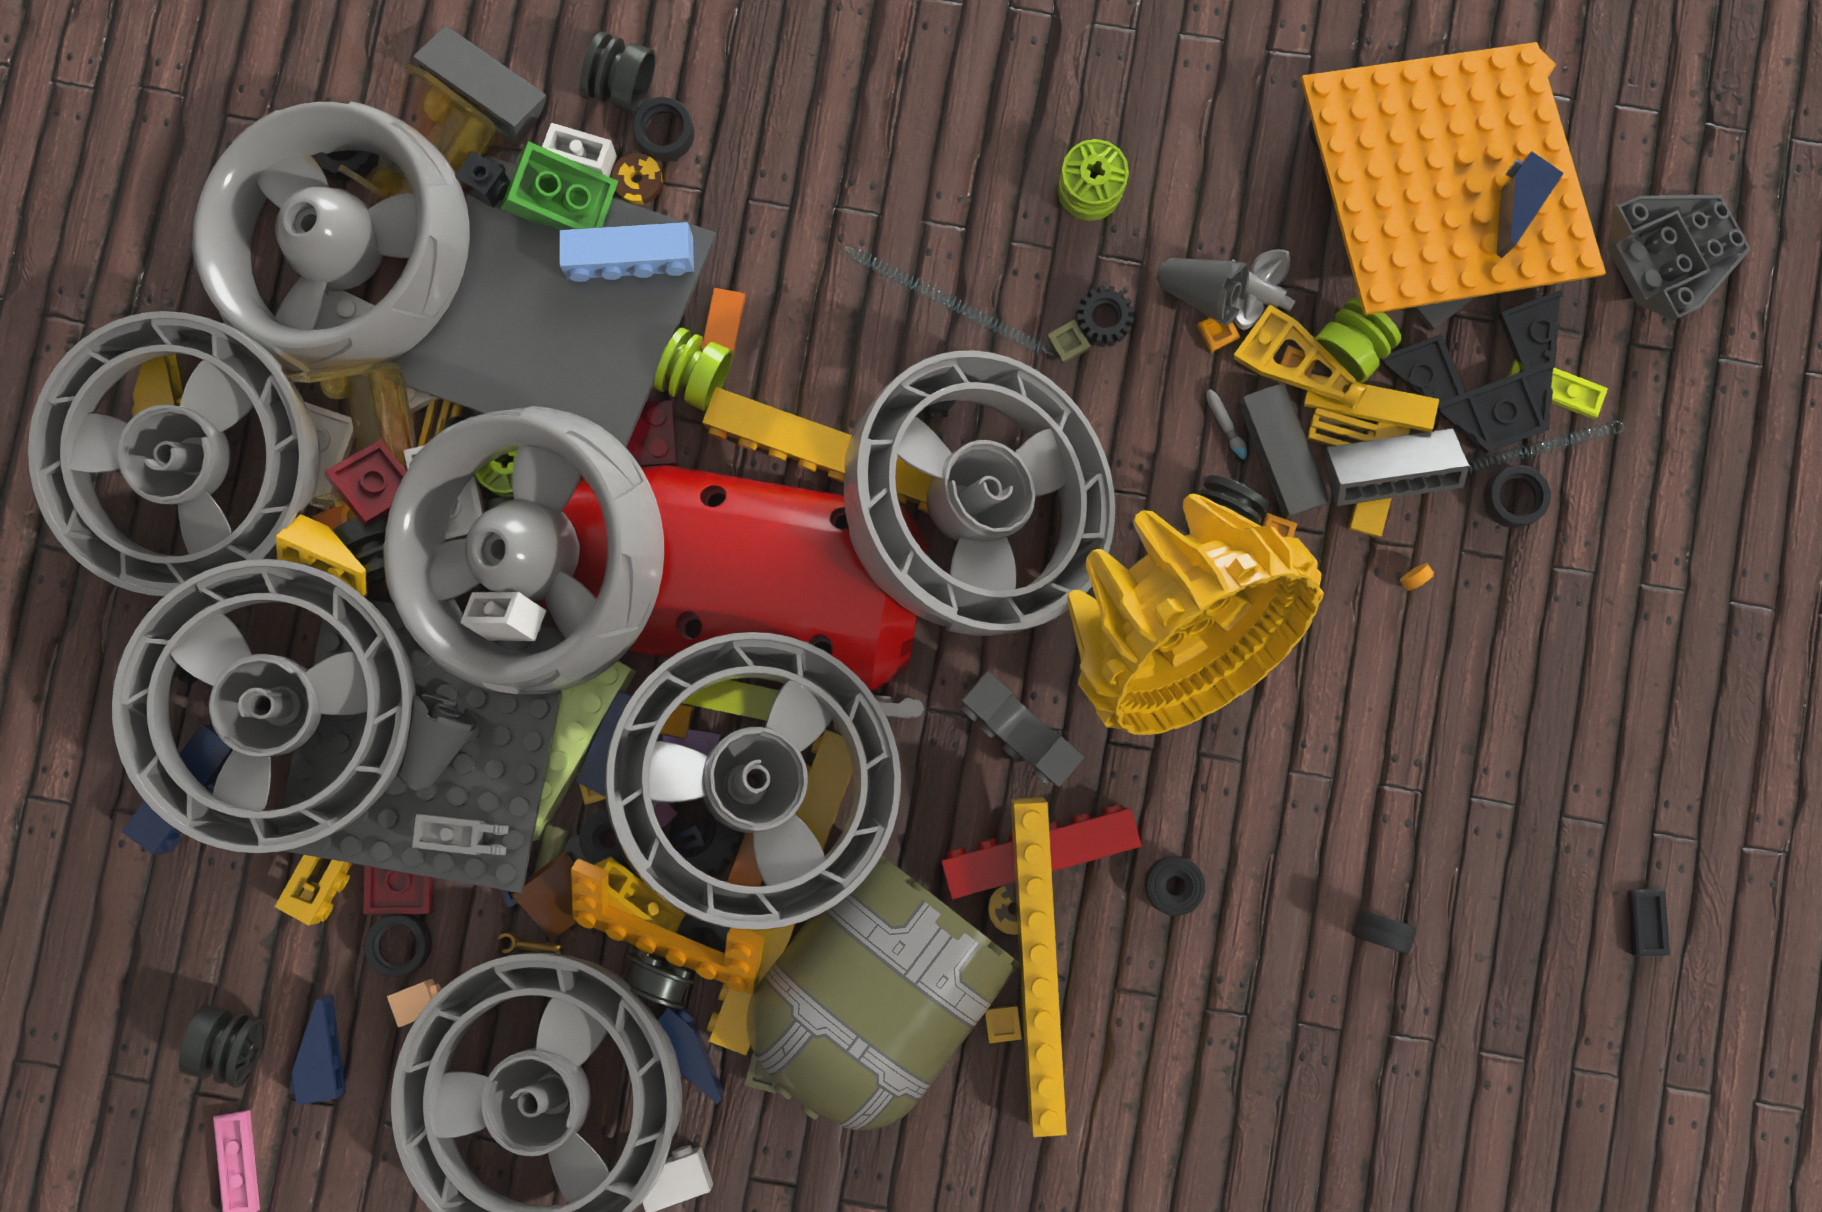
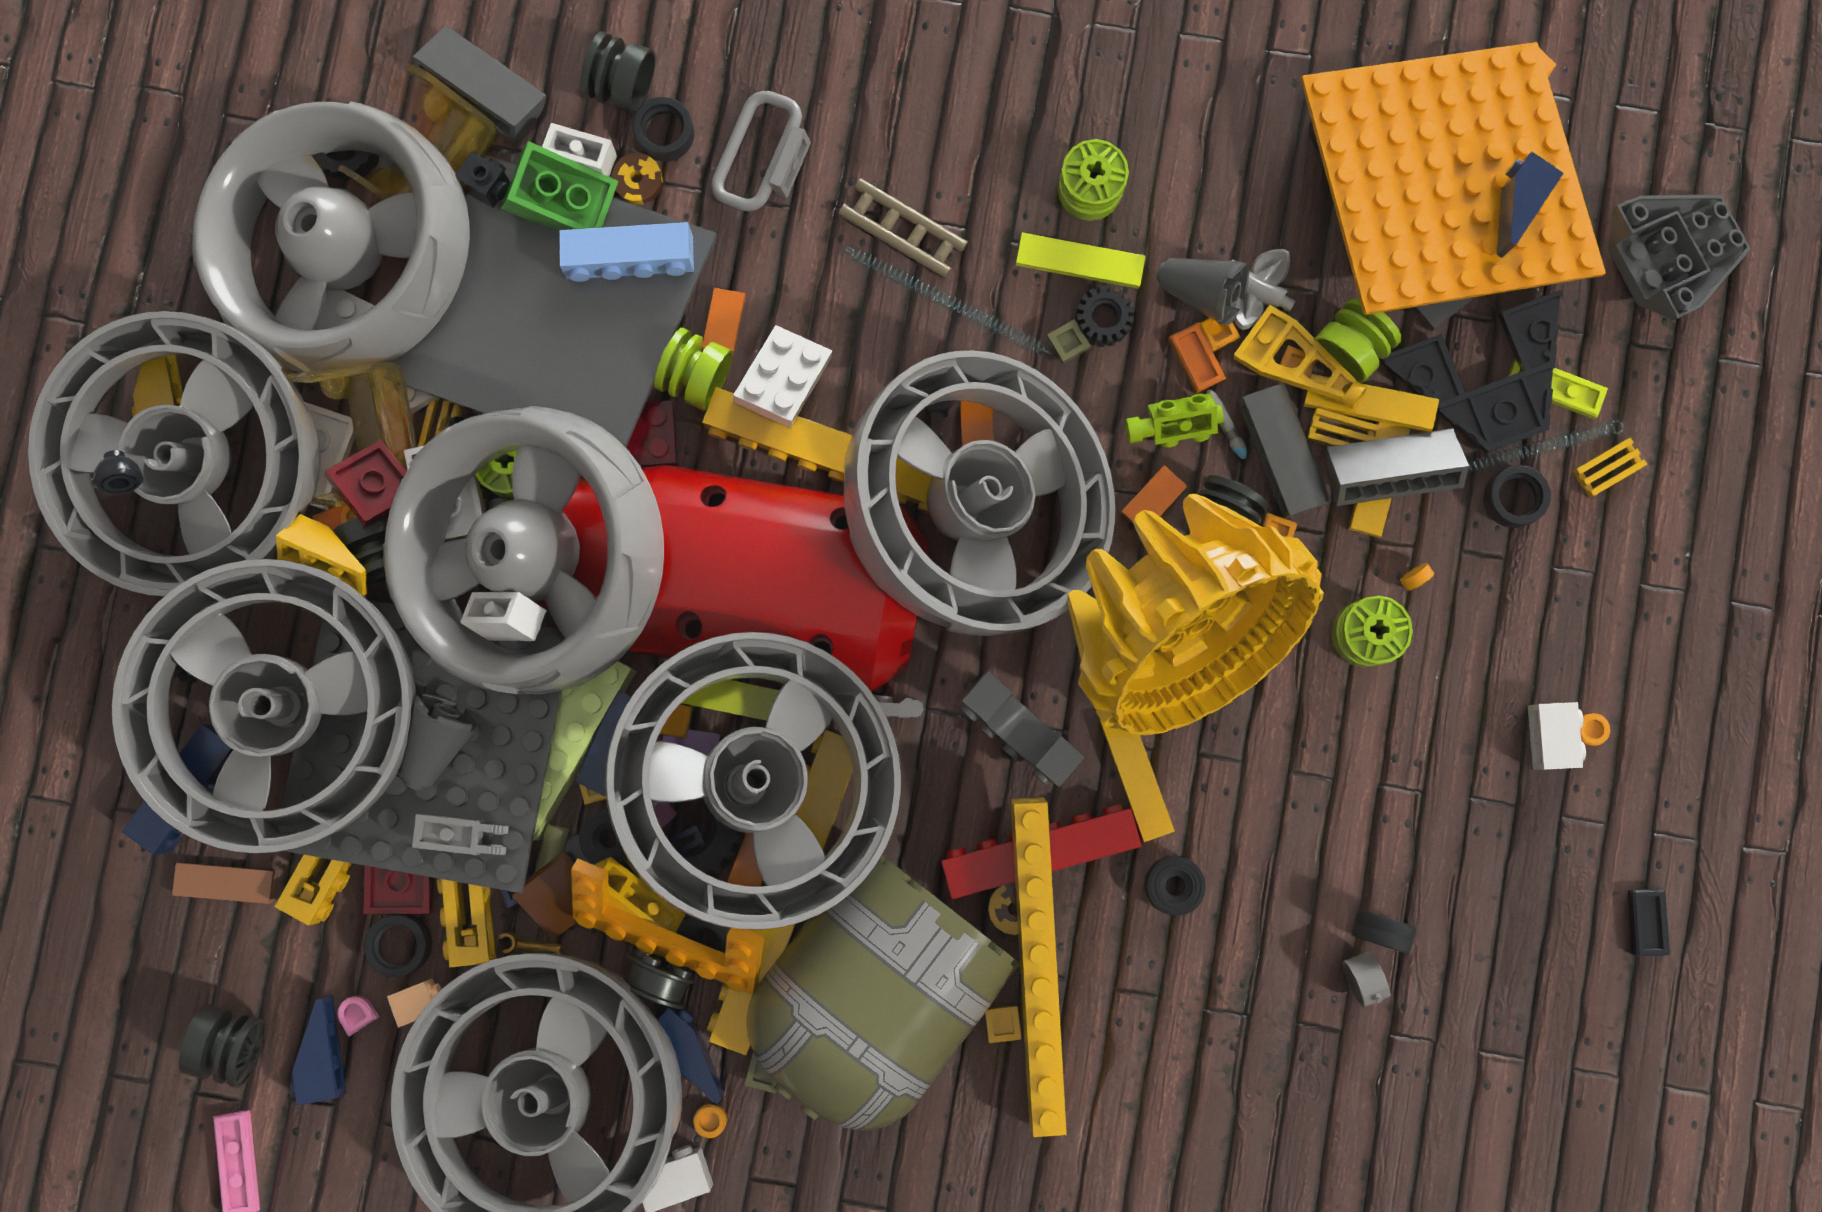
none -> black brick [93,450,144,495]
none -> nougat tile [172,862,277,904]
none -> bright pink tile [338,996,380,1036]
none -> yellow brick [437,878,497,968]
none -> light orange tile [693,1103,727,1138]
none -> light grey bar [711,90,811,212]
none -> white plate [733,325,832,428]
none -> dark tan bar [838,178,968,279]
none -> orange tile [960,401,994,446]
none -> neon yellow tile [1016,232,1146,289]
none -> yellow tile [1099,719,1175,842]
none -> orange tile [1120,465,1188,525]
none -> lime brick [1124,393,1224,448]
none -> orange tile [1168,323,1226,394]
none -> lime wheel [1331,595,1413,668]
none -> light grey piece [1342,951,1391,1008]
none -> white brick [1528,702,1586,770]
none -> yellow tile [1572,437,1648,498]
none -> light orange tile [1580,713,1610,746]

